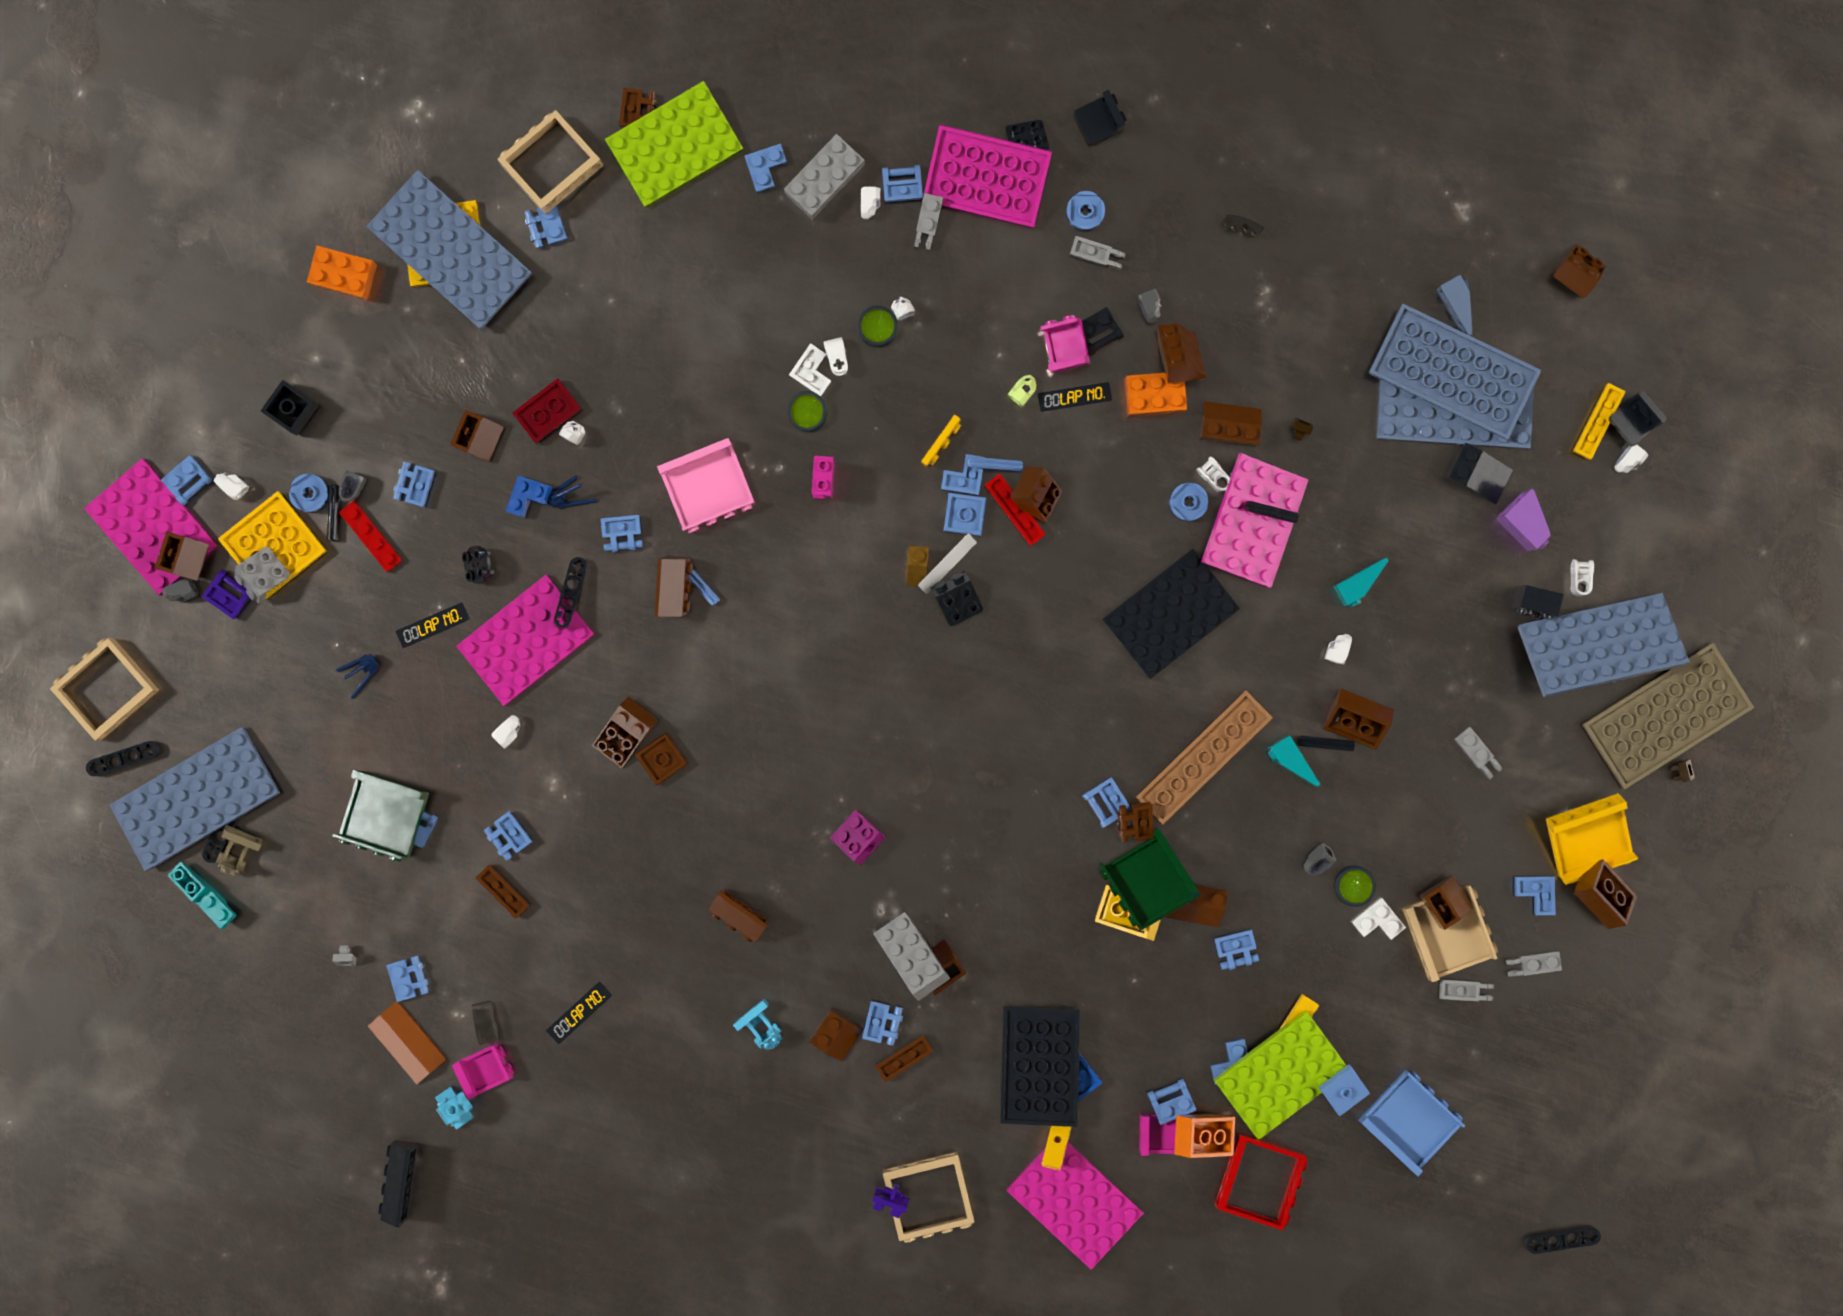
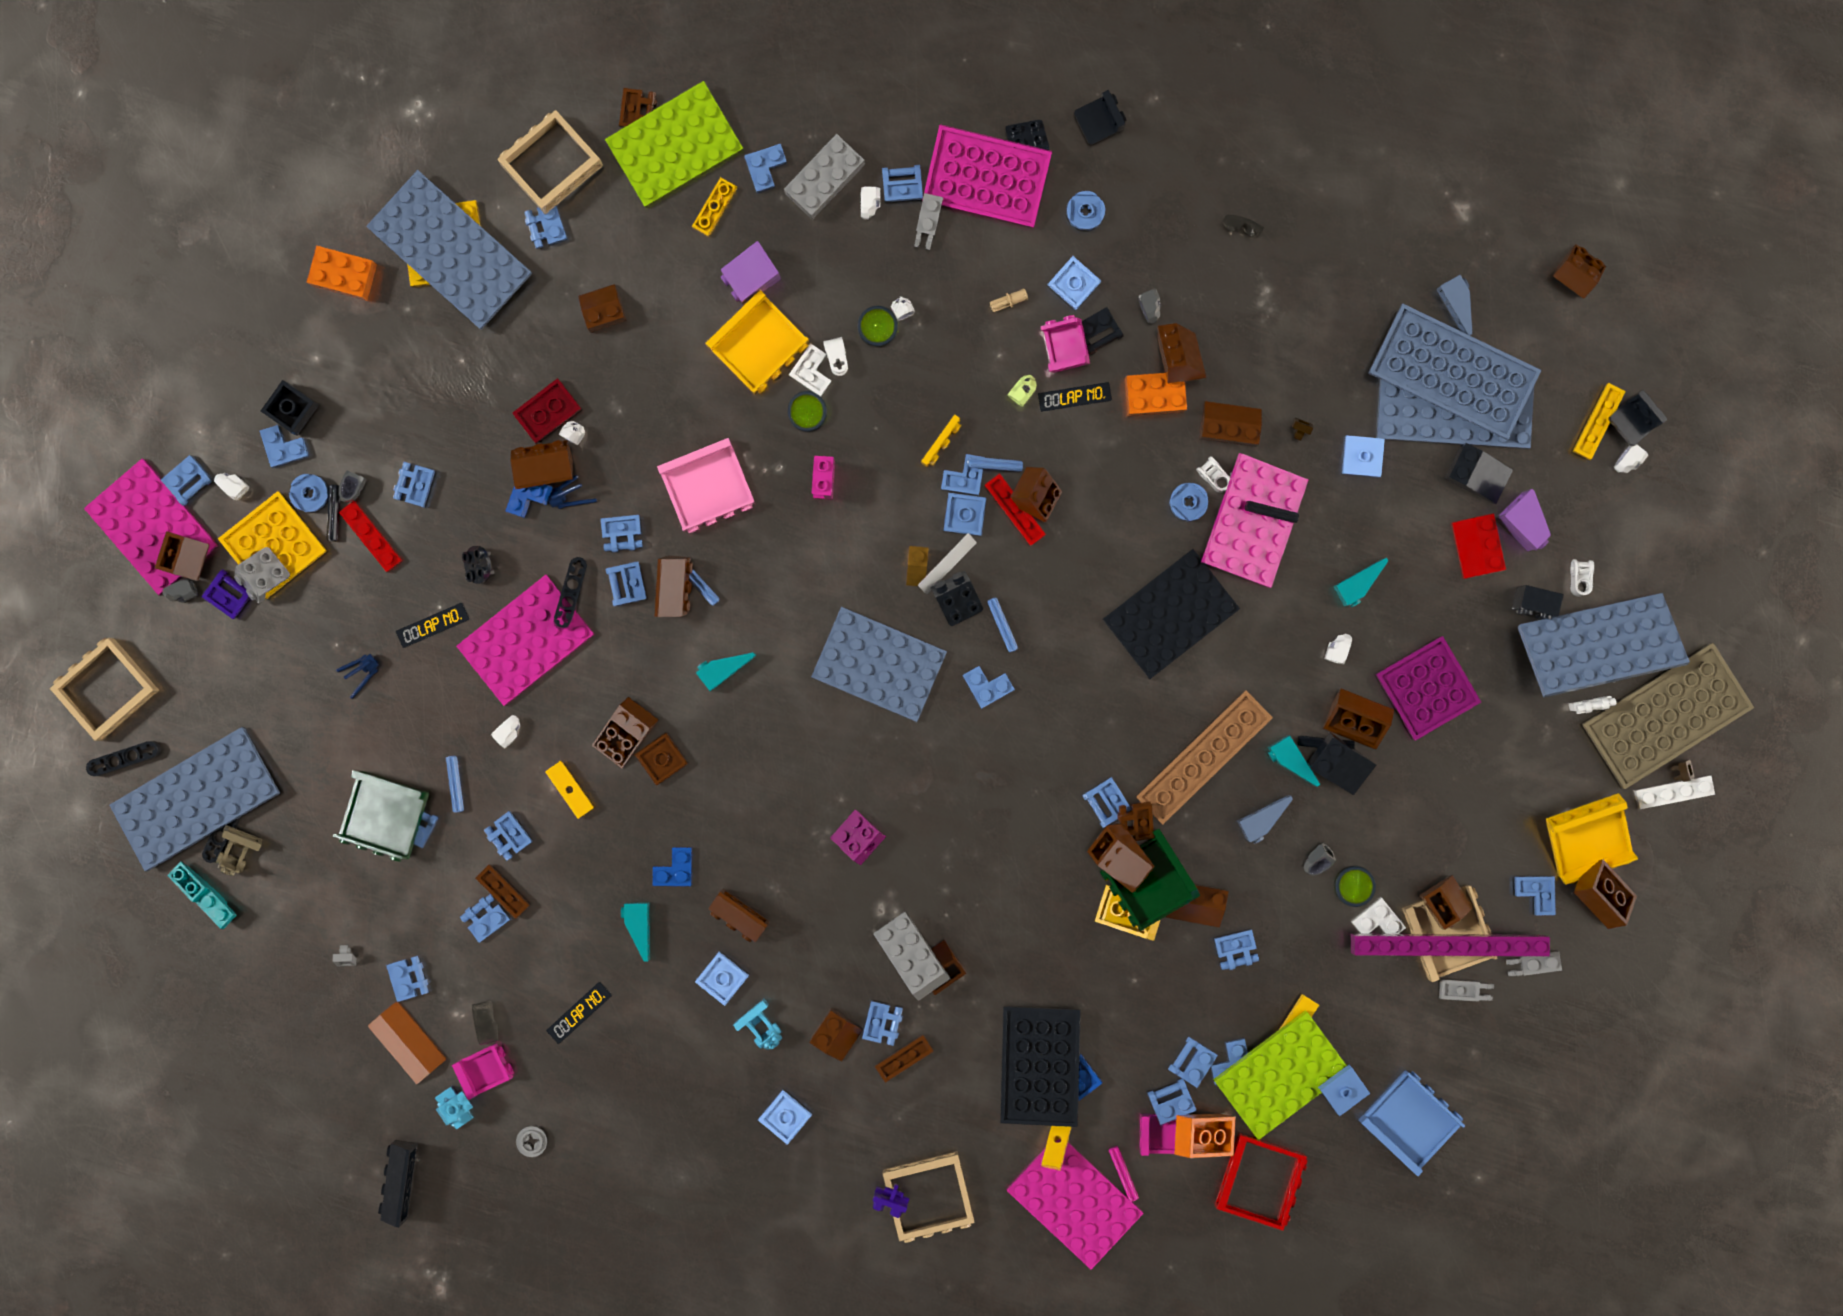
reddish brown slope [450,410,504,462] -> none
light grey hinge [1070,236,1126,270] -> none
light grey hinge [1454,727,1502,779] -> none
black beam [1524,1226,1601,1254] -> none
none -> medium blue plate [260,425,309,468]
none -> medium blue axle [446,756,464,813]
none -> medium blue plate [460,894,511,943]
none -> reddish brown slope [510,440,573,490]
none -> light grey gear [516,1126,547,1157]
none -> yellow tile [545,761,594,819]
none -> reddish brown slope [578,284,627,333]
none -> medium blue plate [605,562,647,606]
none -> teal slope [621,902,650,962]
none -> blue plate [652,847,692,886]
none -> yellow tile [692,177,737,237]
none -> light blue plate [695,951,749,1006]
none -> teal slope [696,653,756,691]
none -> yellow panel [706,290,809,395]
none -> medium lavender slope [720,241,781,304]
none -> light blue plate [758,1090,812,1145]
none -> sand blue plate [811,607,947,722]
none -> medium blue plate [963,666,1015,709]
none -> medium blue axle [988,598,1018,652]
none -> tan axle [990,288,1028,312]
none -> light blue plate [1047,256,1101,310]
none -> reddish brown slope [1087,824,1155,893]
none -> dark pink axle [1109,1146,1139,1202]
none -> medium blue plate [1168,1037,1218,1088]
none -> sand blue slope [1237,795,1293,844]
none -> black slope [1307,732,1377,795]
none -> light blue plate [1342,435,1385,477]
none -> magenta brick [1351,934,1550,956]
none -> magenta plate [1375,636,1481,741]
none -> red slope [1451,513,1506,579]
none -> white plate [1568,696,1616,714]
none -> white plate [1634,775,1715,809]

